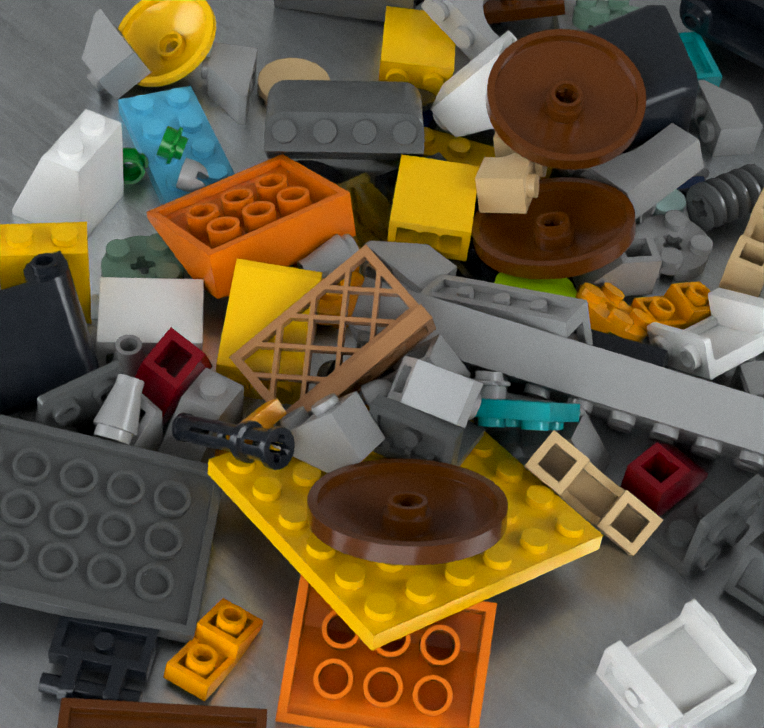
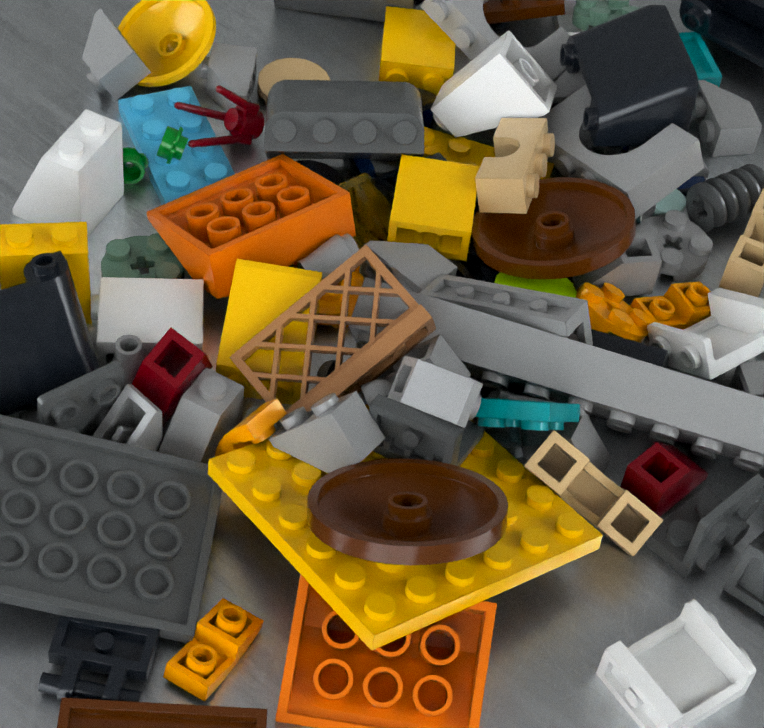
light grey cone [93,374,145,445] -> none
black pin [172,413,295,470] -> none
light grey hinge [176,157,209,192] -> none
light grey plate [475,371,511,399] -> none
reddish brown dish [486,29,646,170] -> none
none -> dark red plant [174,85,265,148]
none -> dark blue piece [343,159,376,184]

